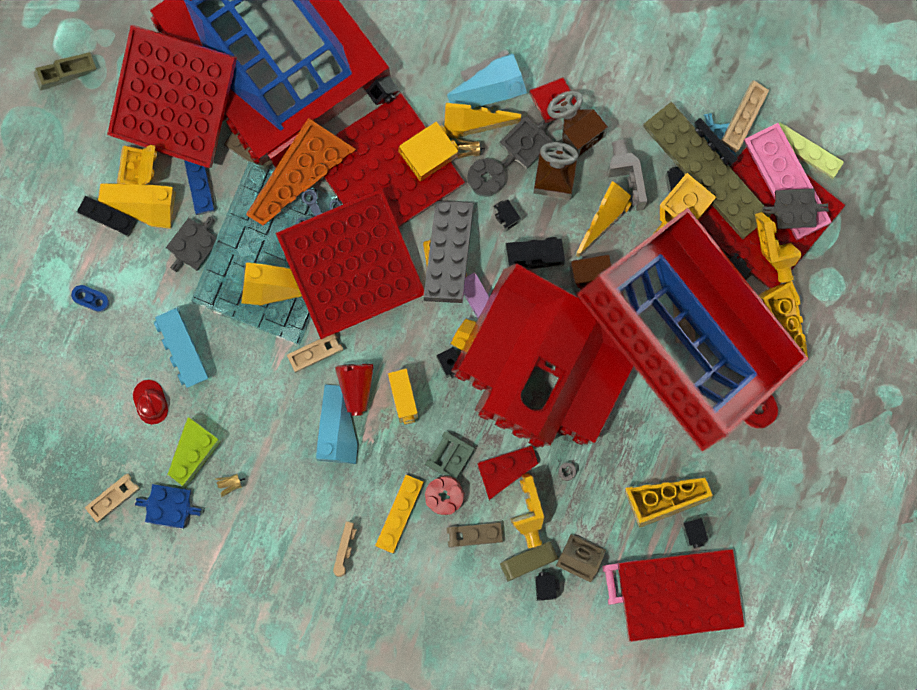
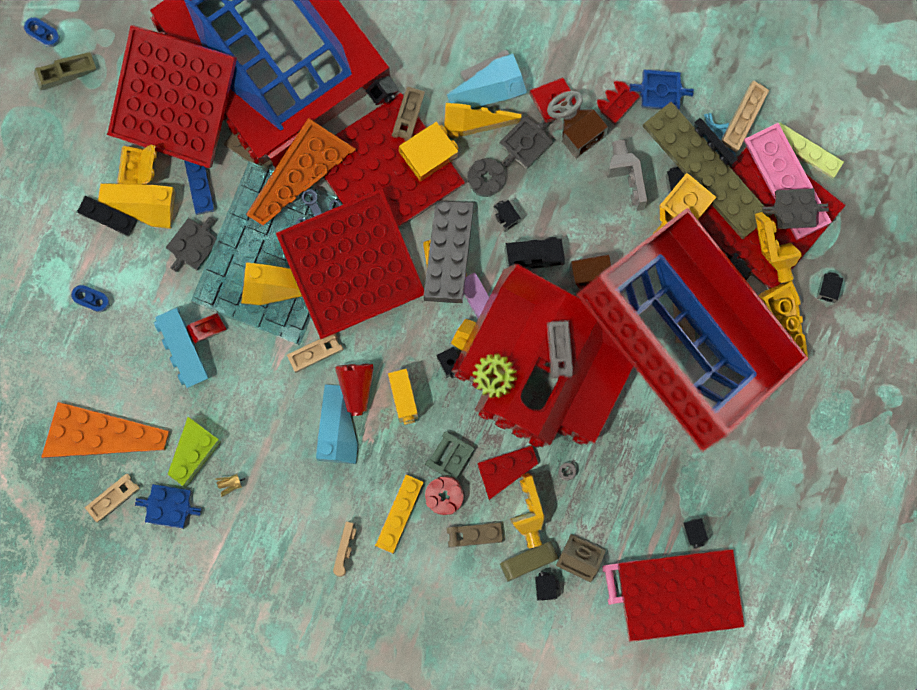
red piece [133,380,168,425] -> none
pearl gold piece [457,139,485,159] -> none
reddish brown piece [533,142,578,200] -> none
yellow wedge [576,181,632,257] -> none
yellow wedge [625,478,713,528] -> none
red plate [743,395,778,429] -> none
none -> blue plate [24,17,60,47]
none -> orange wing [41,402,170,458]
none -> red plate [186,313,226,344]
none -> dark tan plate [392,86,425,141]
none -> lime gear [473,355,517,398]
none -> light grey plate [547,321,573,378]
none -> red plate [597,81,640,125]
none -> blue plate [629,70,693,110]
none -> black brick [816,272,843,304]

